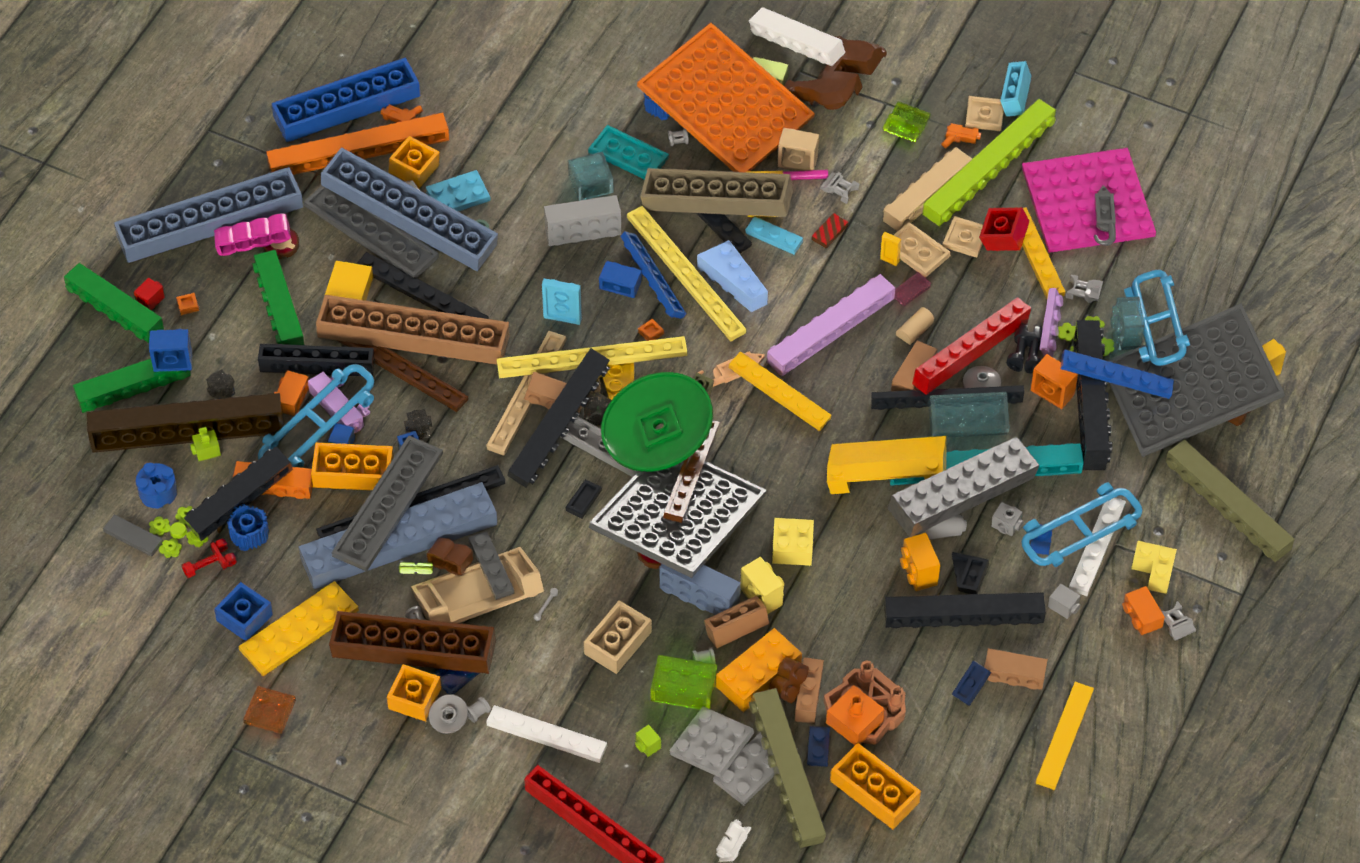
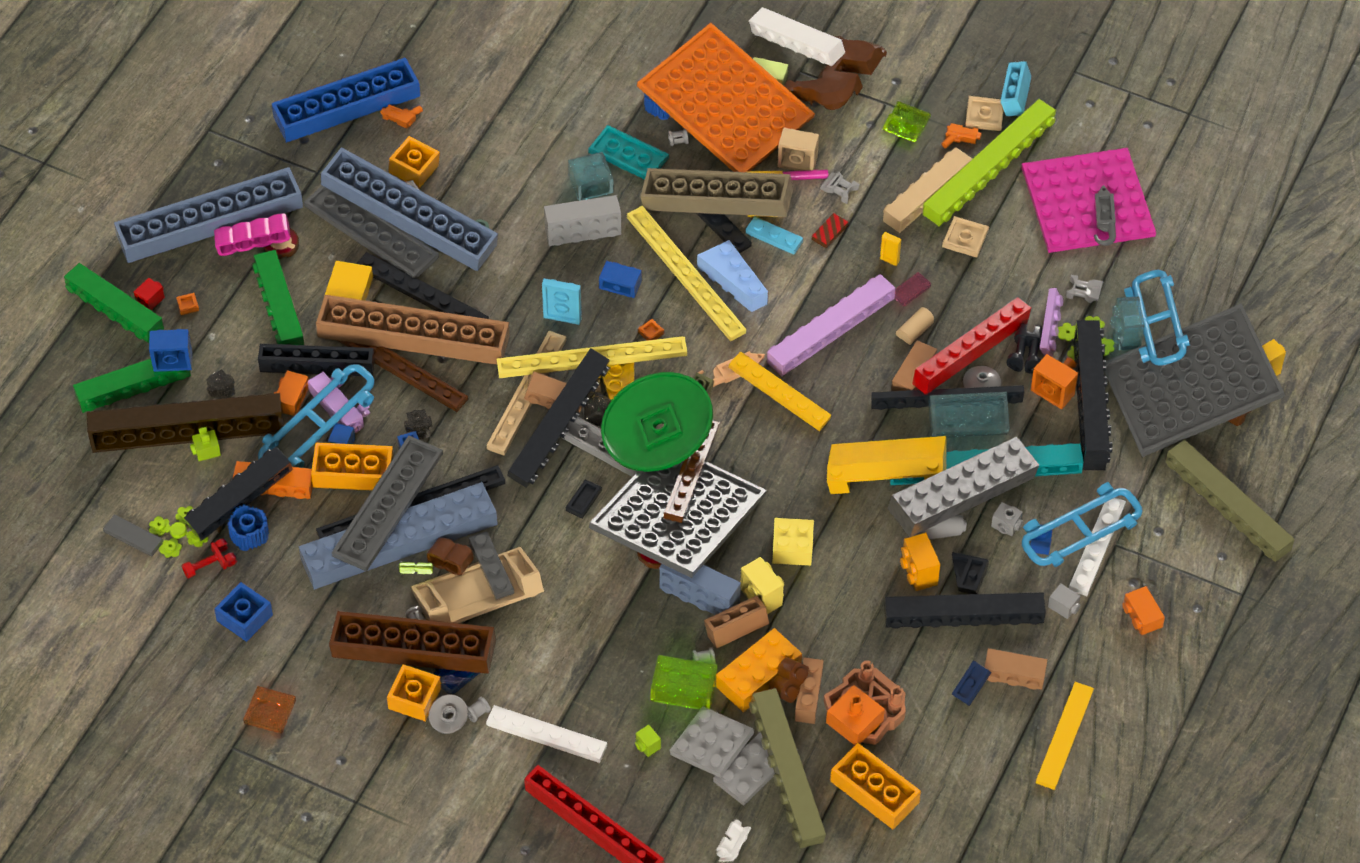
blue brick [136,462,177,508] -> none
yellow plate [239,581,359,676] -> none
orange brick [266,113,449,175] -> none
medium azure plate [426,170,490,211] -> none
light grey hinge [534,588,558,621] -> none
tan brick [584,600,652,674] -> none
blue plate [620,231,686,319] -> none
dark blue plate [807,726,830,767] -> none
tan plate [894,222,951,278] -> none
red brick [979,207,1030,251] -> none
yellow plate [1022,207,1065,299] -> none
blue plate [1060,350,1174,399] -> none
light yellow brick [1132,541,1177,594] -> none
light grey piece [1162,601,1196,641] -> none

